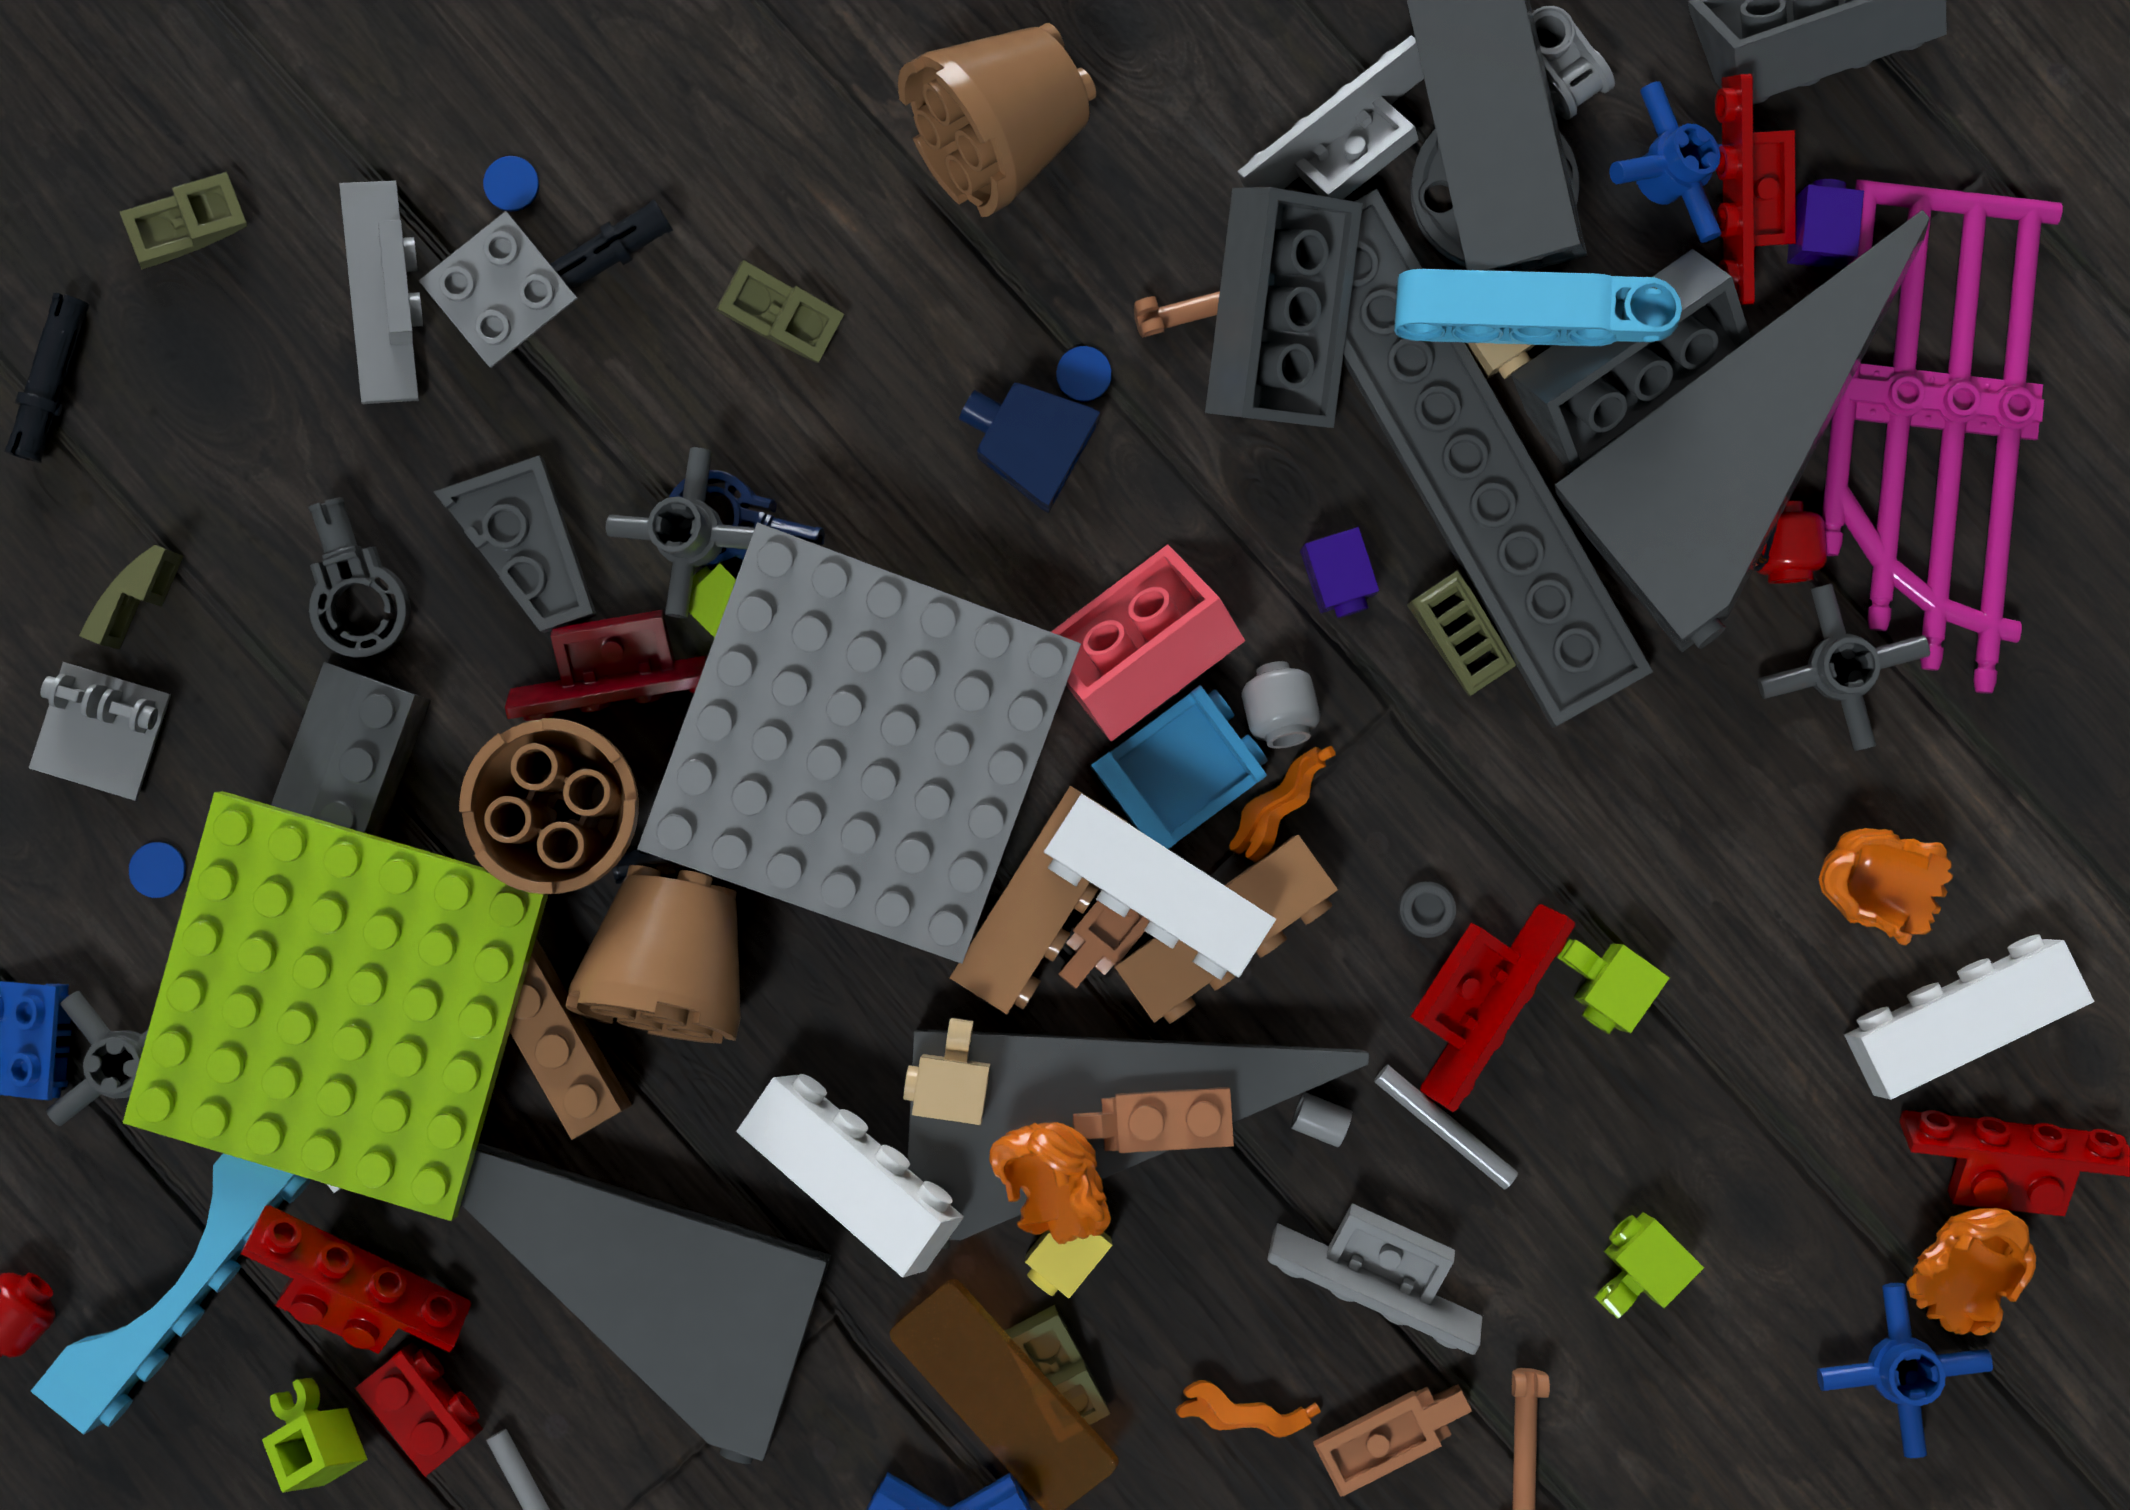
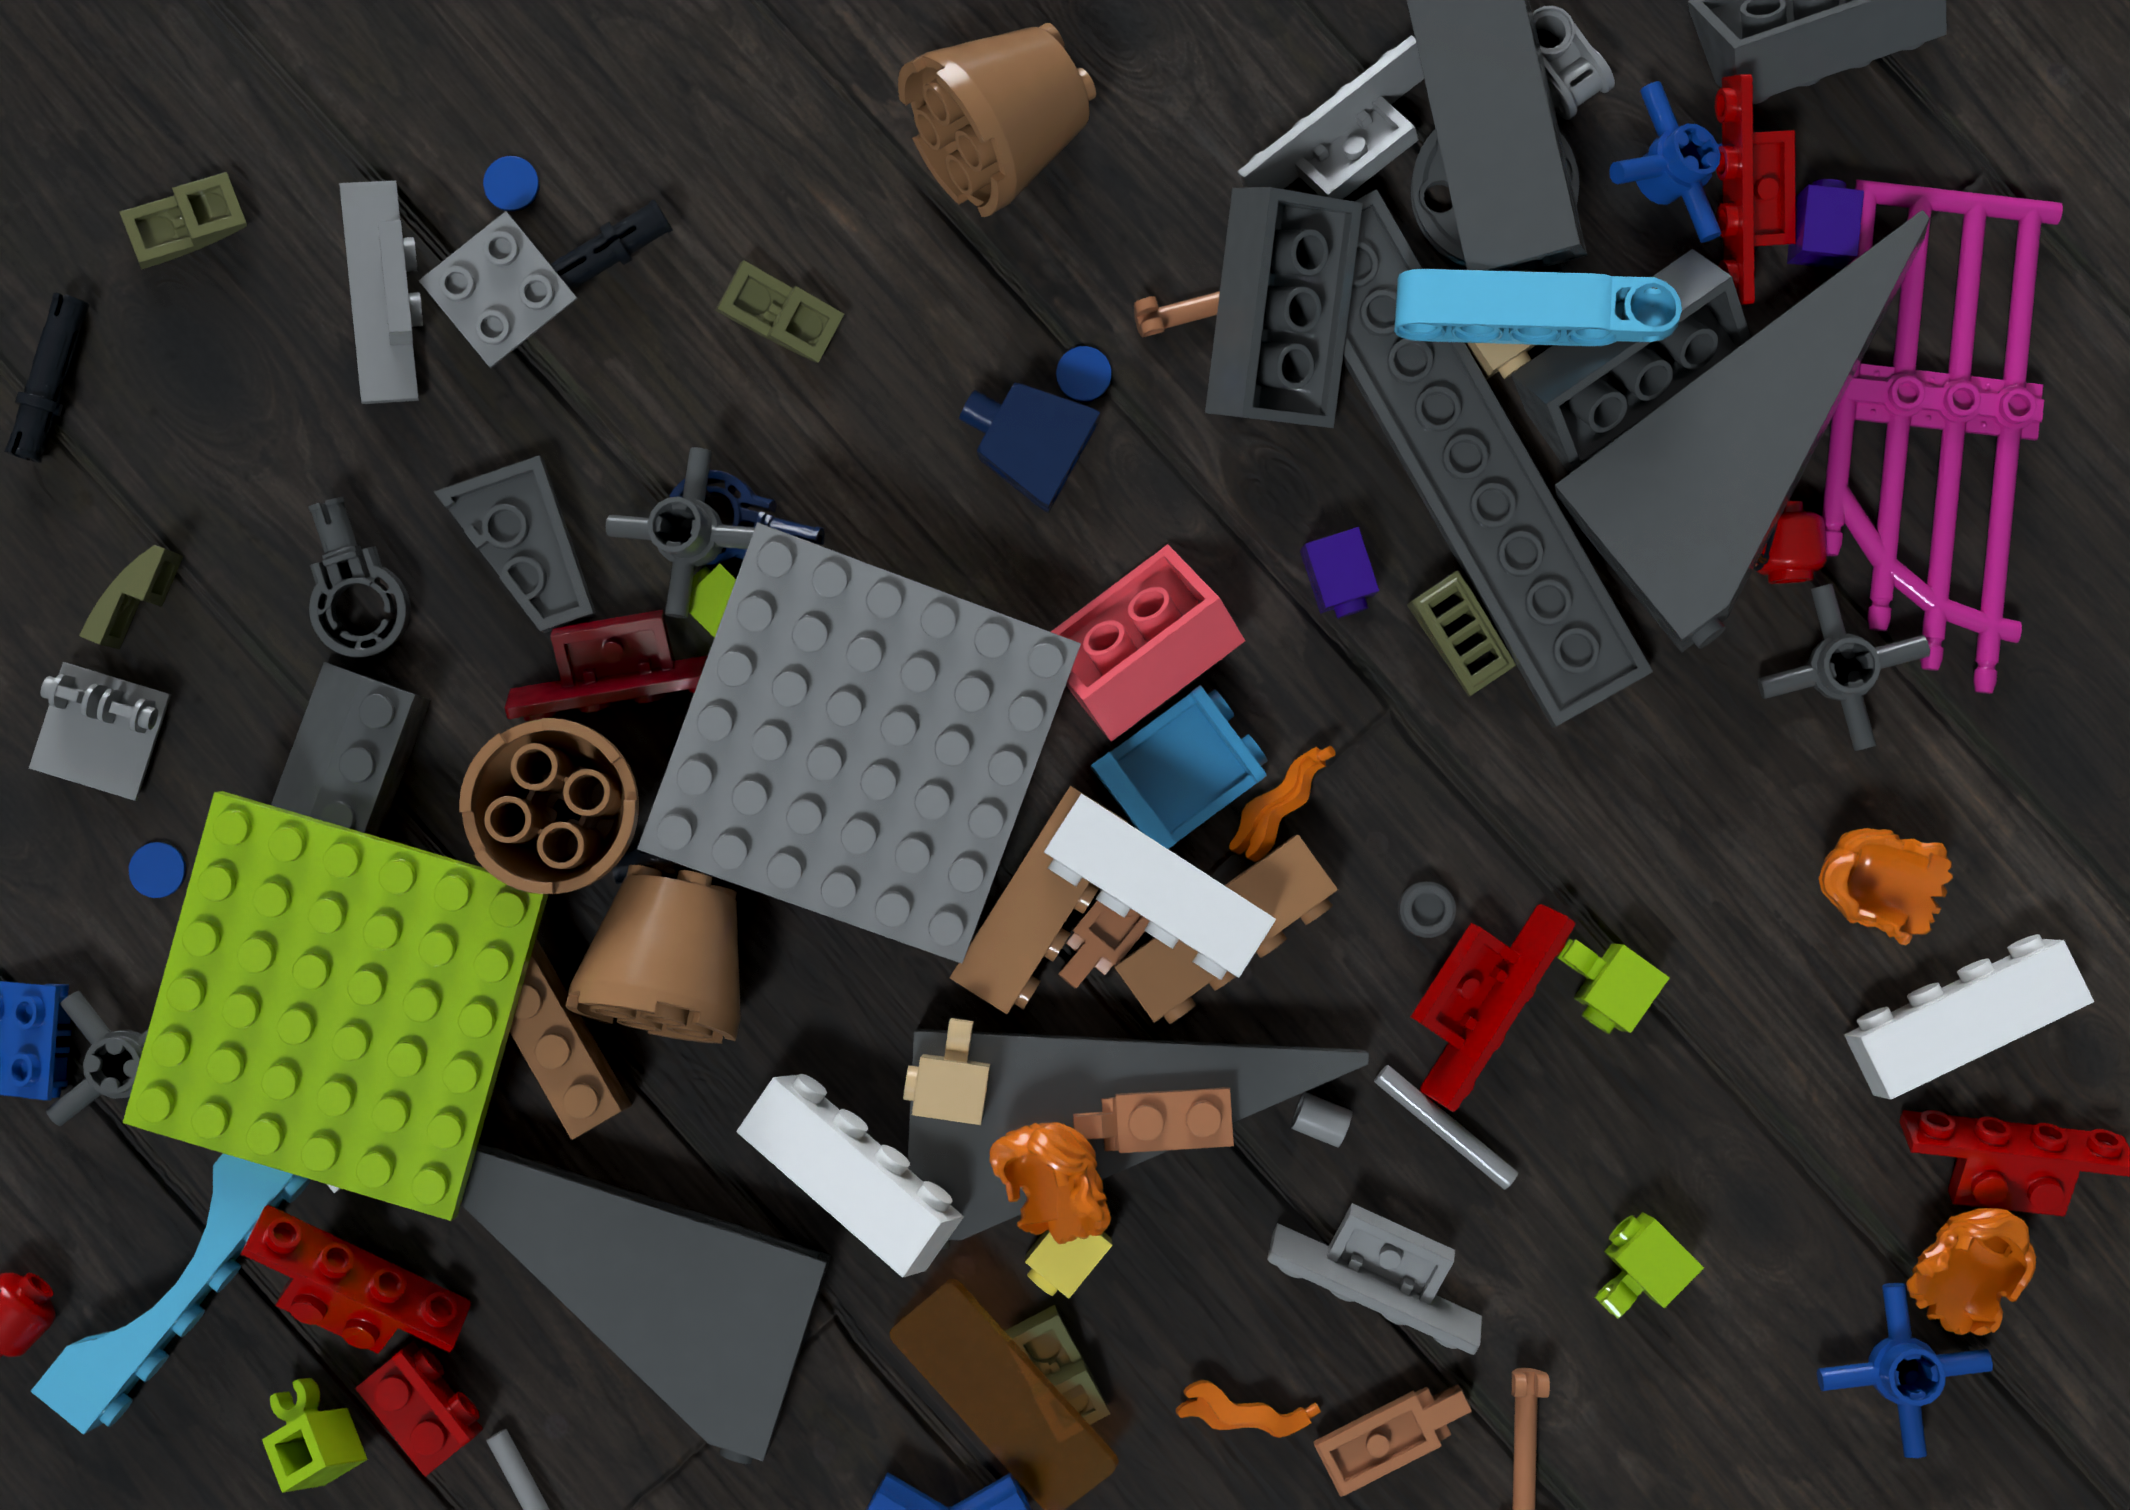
light grey head [1242,661,1321,749] -> none

